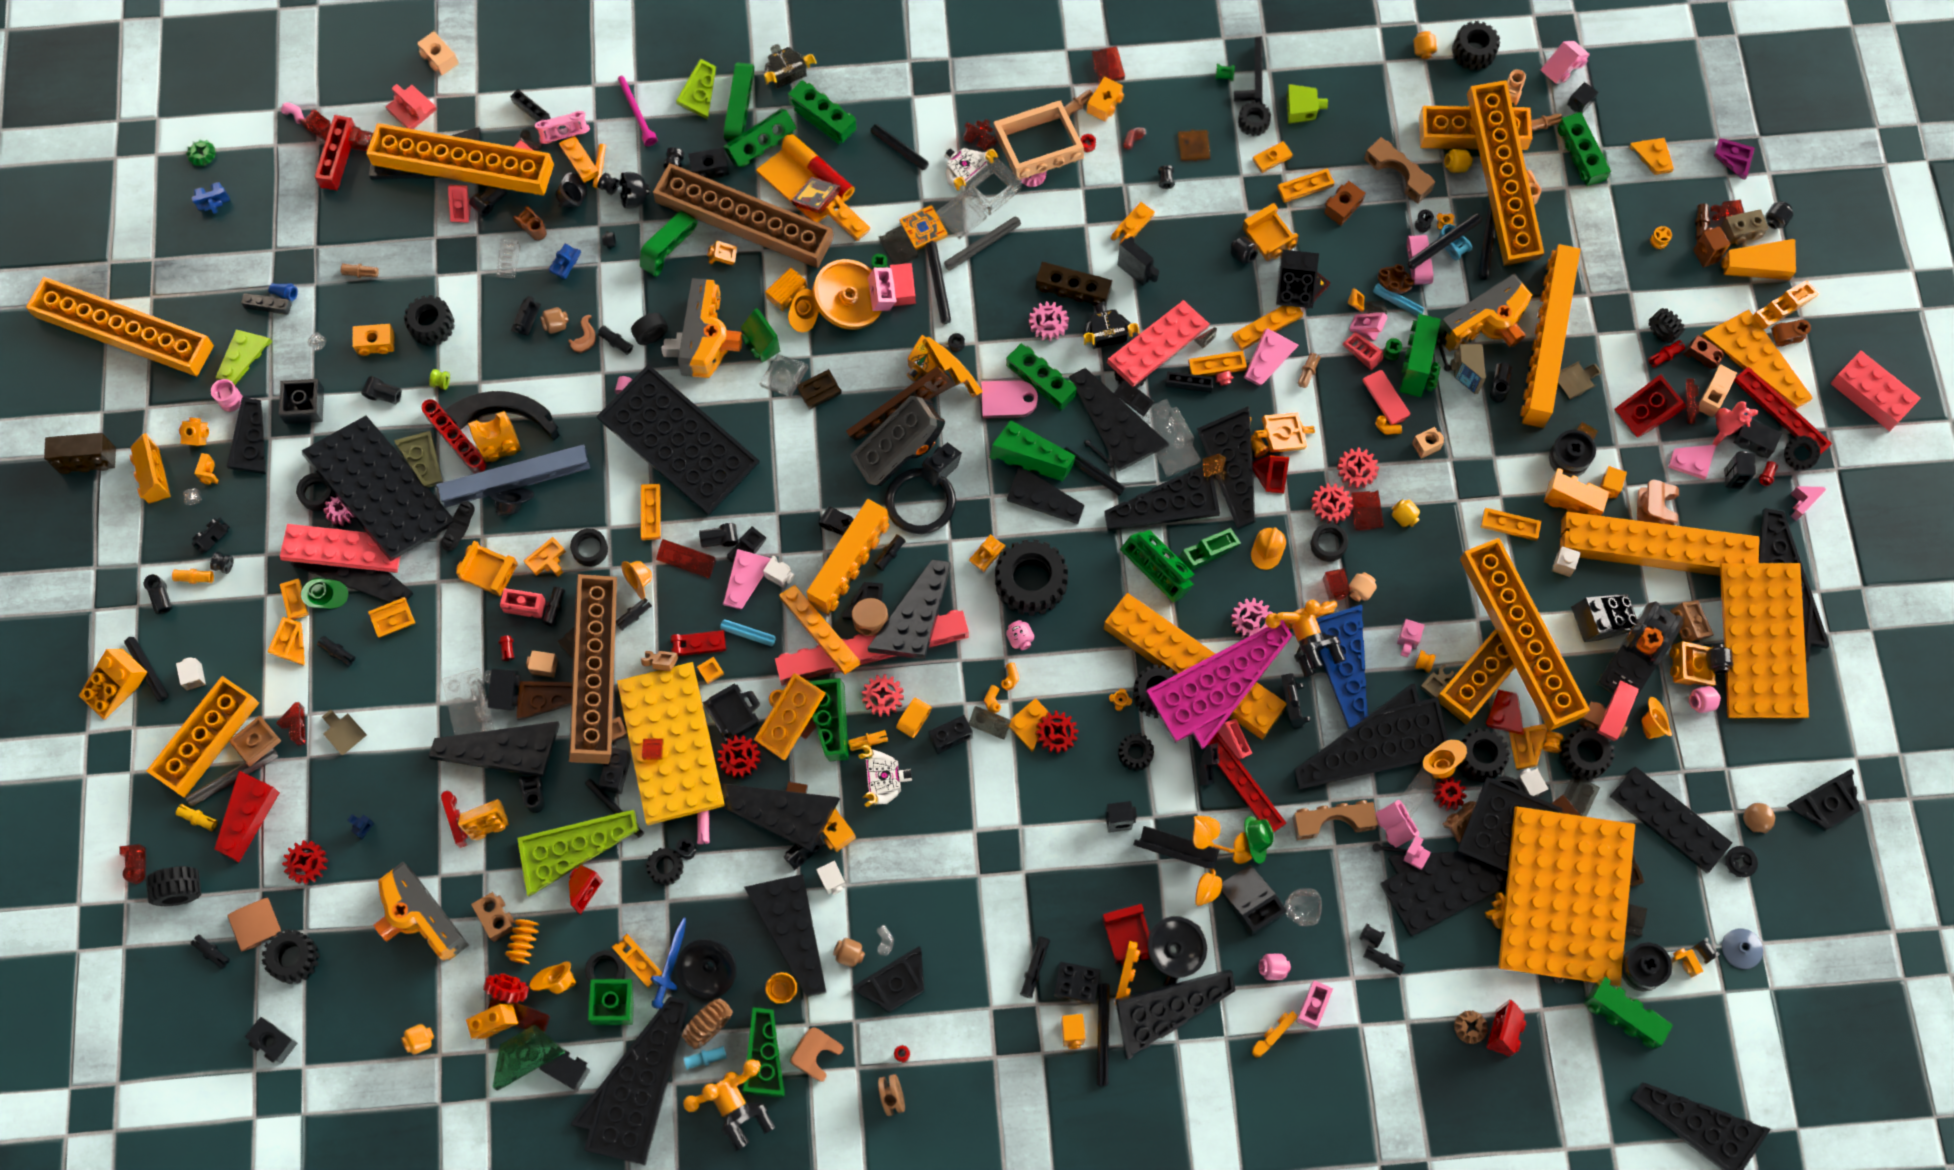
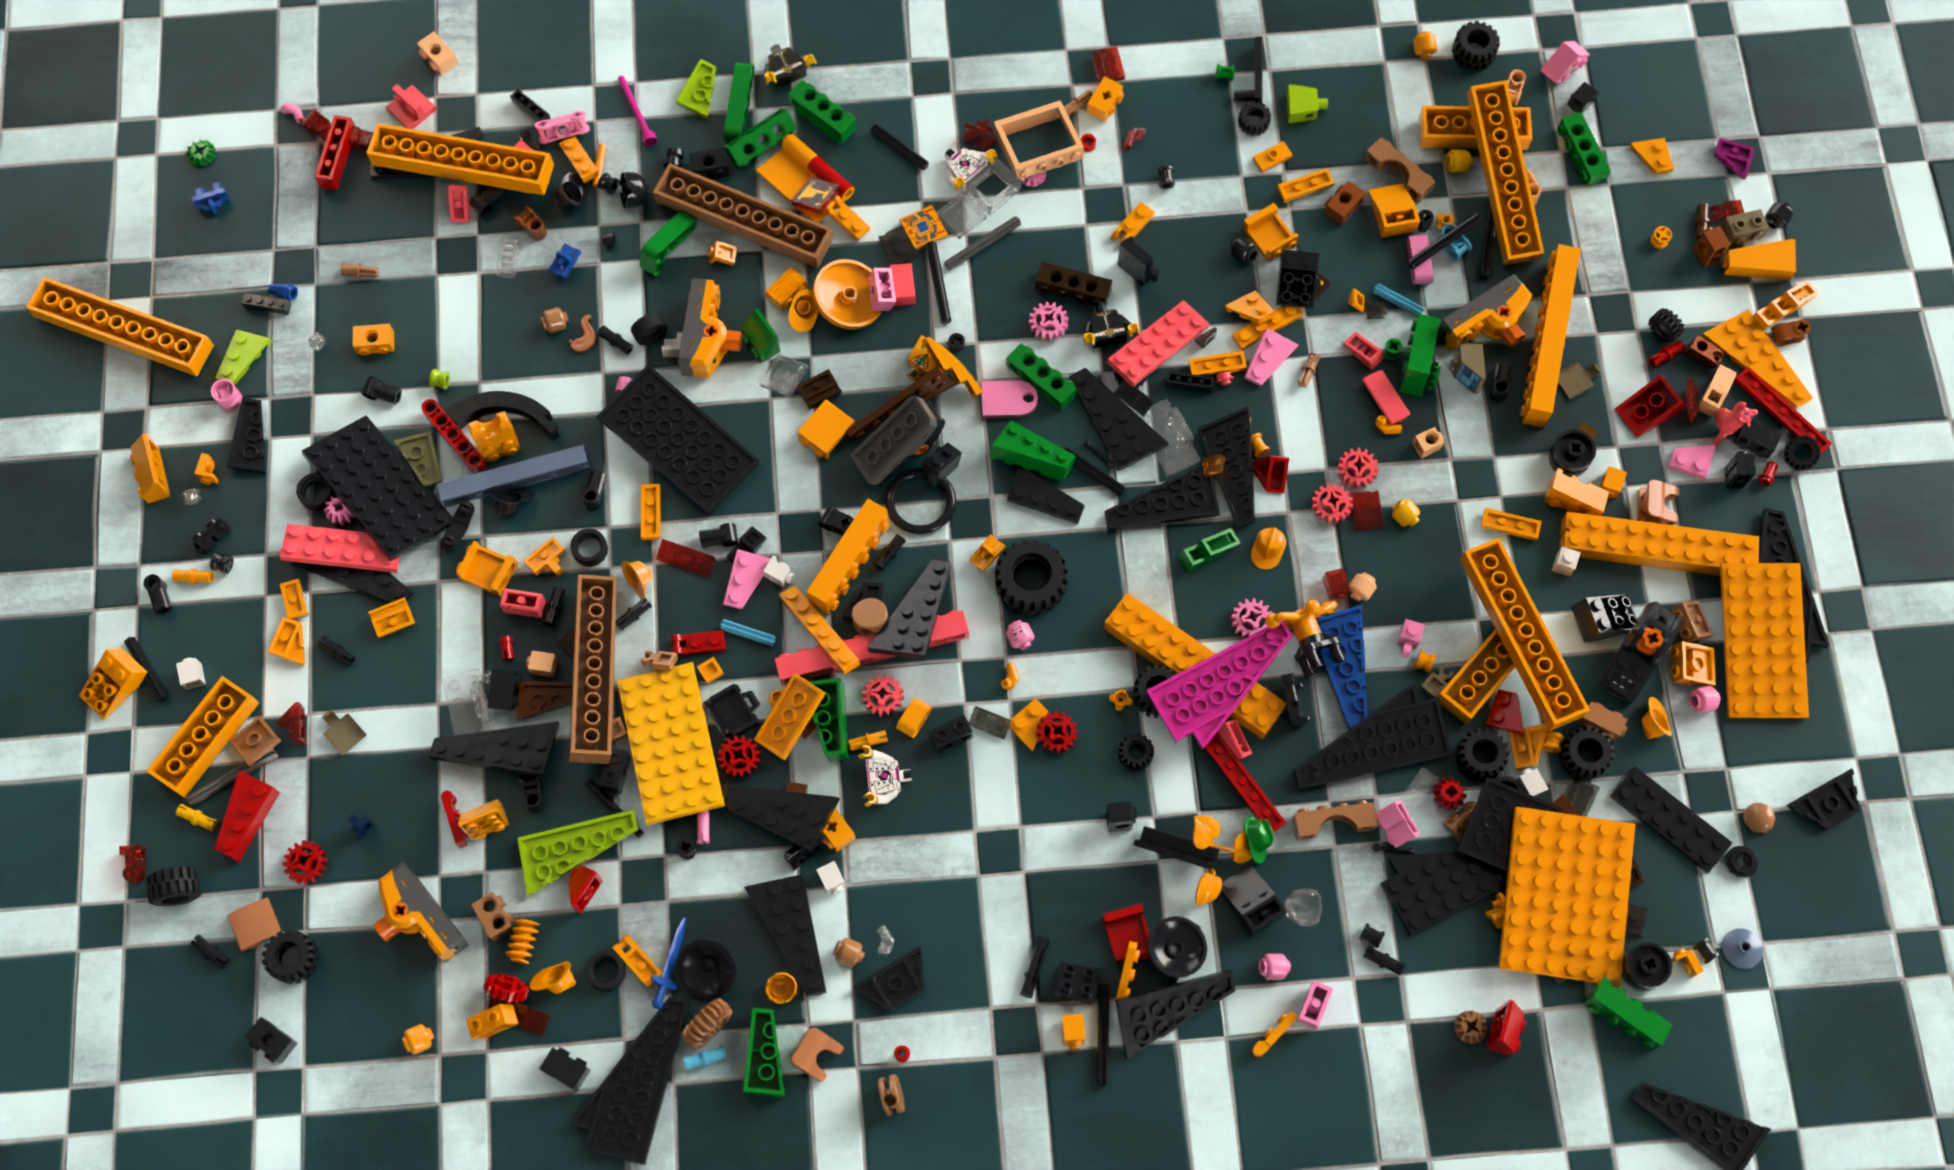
dark brown brick [44,433,116,474] -> none
light orange brick [179,417,209,446] -> none
black brick [279,379,324,424] -> none
green piece [301,577,348,609] -> none
black tyre [404,295,455,346] -> none
clear green wing [493,1025,565,1091] -> none
black hinge [511,296,541,336] -> none
green slope [588,979,634,1025] -> none
clear red tile [642,739,664,760] -> none
black tyre [646,847,684,886] -> none
wheel [683,1059,775,1152] -> none
green bush [871,254,888,270] -> none
light orange arm [984,685,1001,714] -> none
green brick [1120,530,1195,602] -> none
clear orange piece [1178,129,1211,161] -> none
black slope [1199,743,1220,785] -> none
light orange plate [1254,413,1315,452] -> none
black tyre [1310,523,1348,562] -> none
bright pink slope [1349,312,1388,341] -> none
reddish brown dish [1378,264,1414,294] -> none
bright pink bracket [1404,835,1430,869] -> none
light orange piece [1423,740,1467,779] -> none
black hinge [1436,336,1451,372] -> none
medium nougat axle [1531,114,1562,131] -> none
coral slope [1597,680,1639,741] -> none
black head [1706,644,1734,674] -> none
bright pink slope [1791,486,1826,521] -> none
coral brick [1830,351,1921,431] -> none
none -> black piece [581,470,607,511]
none -> light orange panel [797,400,855,460]
none -> light orange wing [1225,290,1275,325]
none -> light orange slope [1368,184,1420,238]

